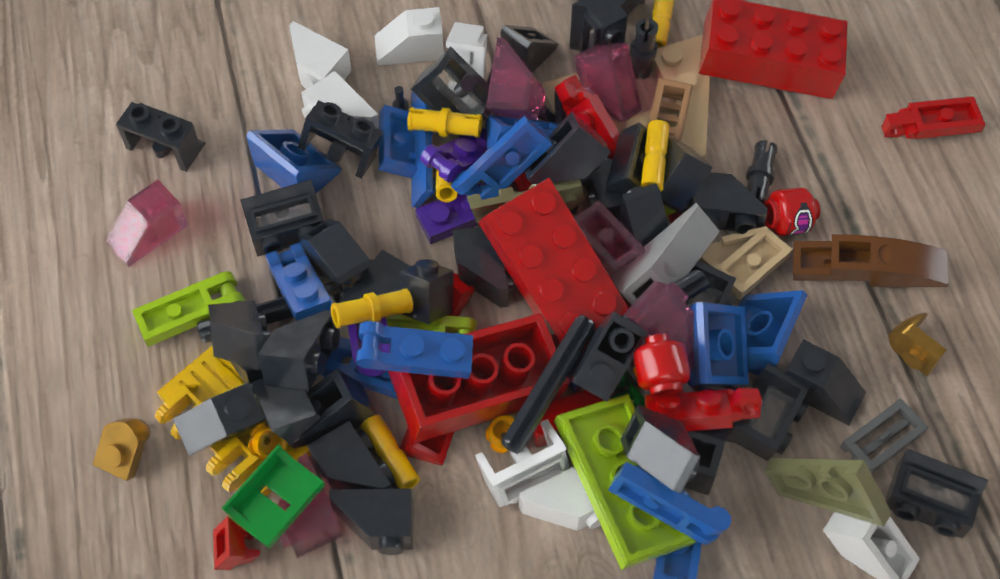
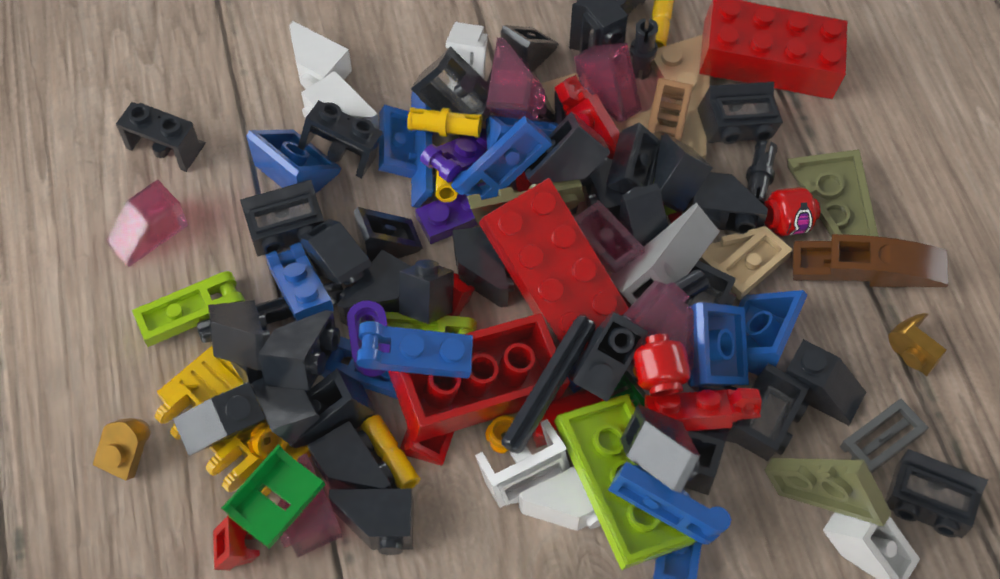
yellow pin [331,288,413,328] -> none
white slope [374,7,444,66] -> none
black piece [392,86,409,110] -> none
yellow piece [641,120,670,192] -> none
red hinge [881,96,986,139] -> none
none -> black slope [353,207,423,260]
none -> black window [697,82,783,144]
none -> olive wing [787,149,878,237]

